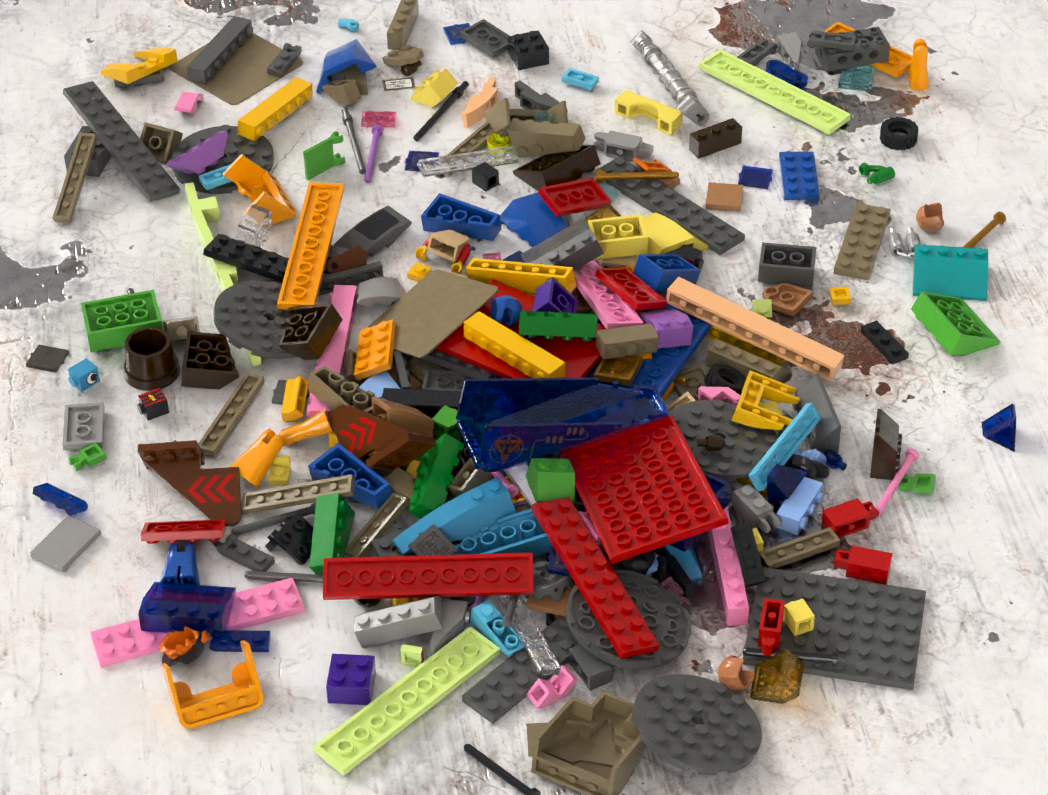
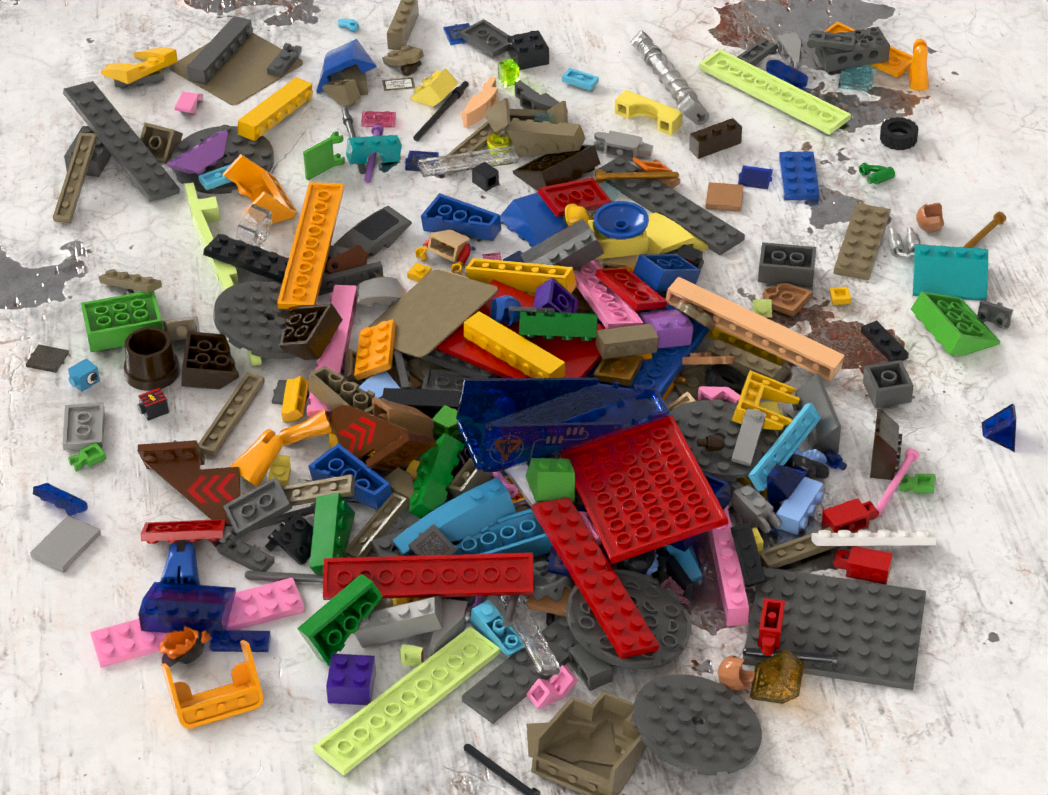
light yellow brick [784,599,815,636] -> none
none -> dark tan plate [99,269,162,293]
none -> dark grey plate [223,477,292,538]
none -> green wedge [297,574,383,666]
none -> teal arch [346,135,402,165]
none -> clear neon green brick [498,59,519,87]
none -> dark grey piece [509,306,554,312]
none -> yellow helmet [565,204,589,226]
none -> blue dish [594,201,649,240]
none -> dark tan plate [675,301,716,331]
none -> medium nougat plate [682,352,735,365]
none -> light grey slope [731,408,766,466]
none -> white plate [811,530,936,546]
none -> dark grey brick [863,360,914,408]
none -> dark grey hips [977,300,1013,328]

